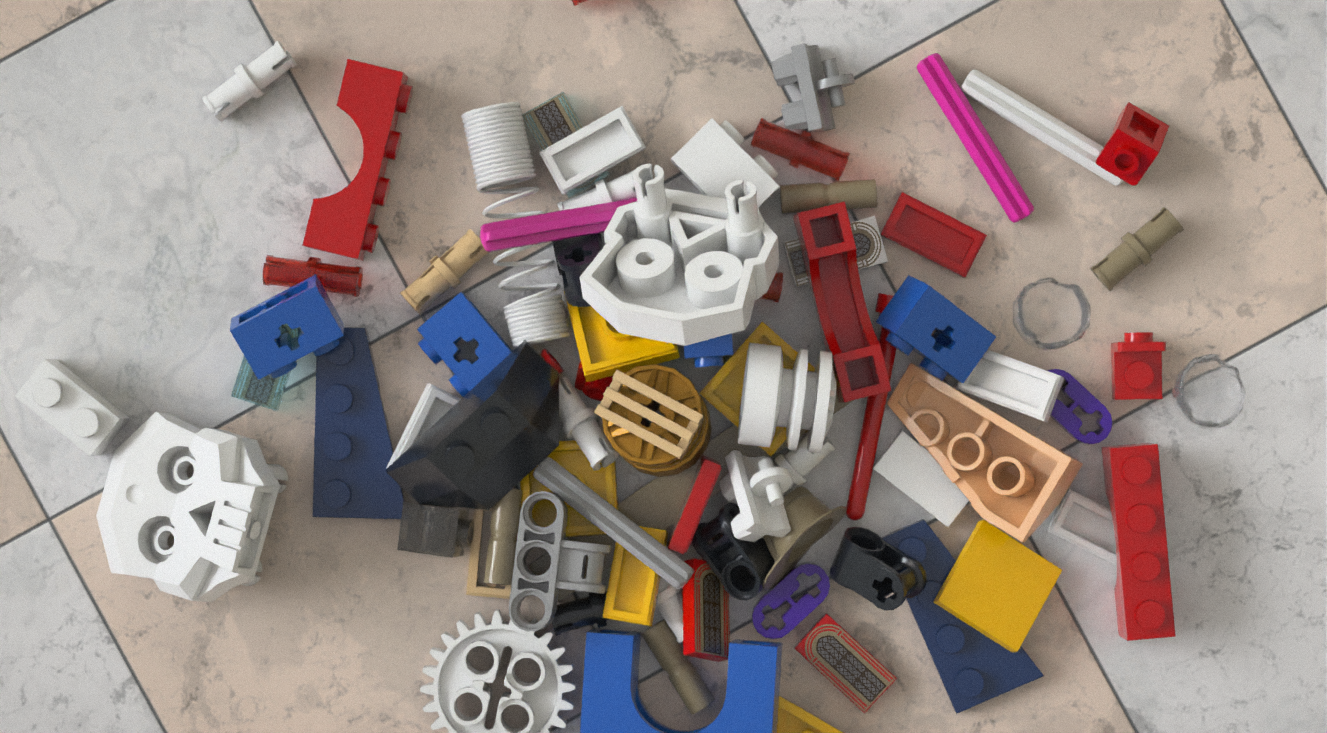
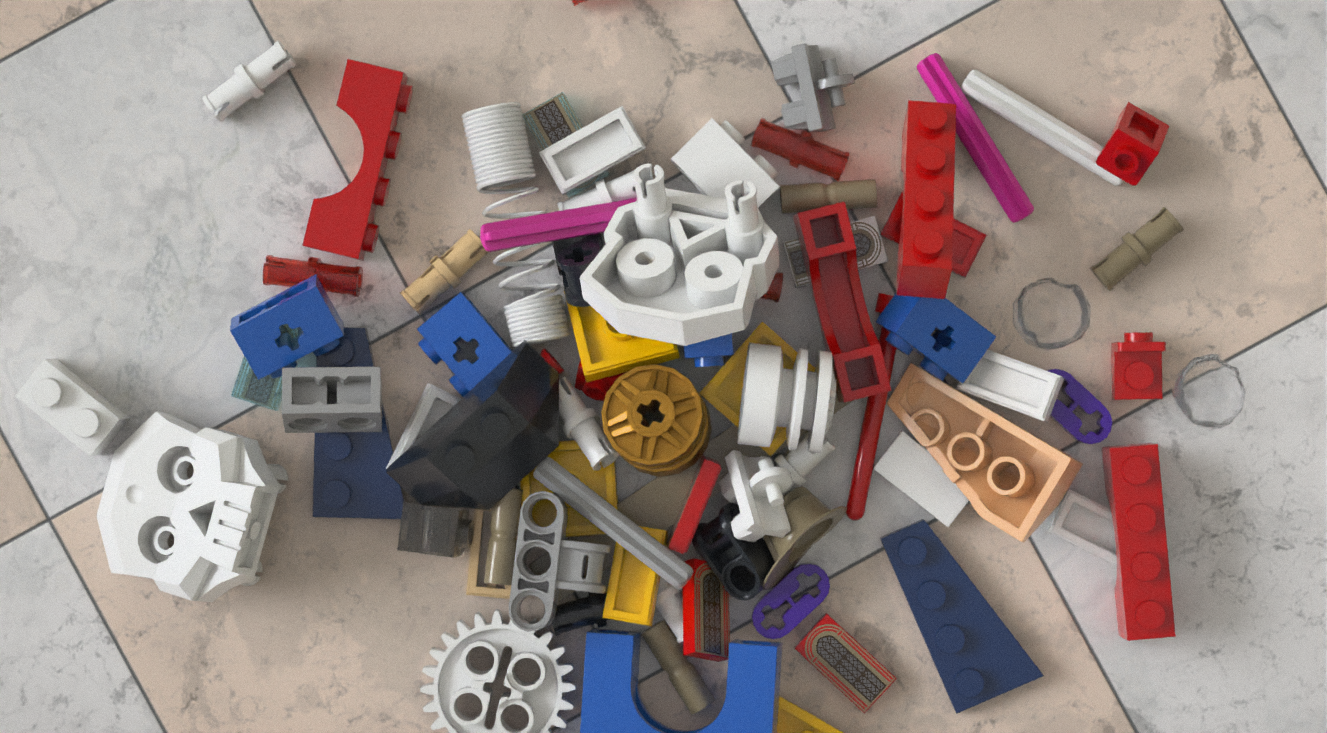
tan tile [594,370,705,460] -> none
black piece [829,527,927,611] -> none
yellow tile [933,520,1062,653] -> none
none -> light grey brick [282,367,382,433]
none -> red arch [896,100,956,299]

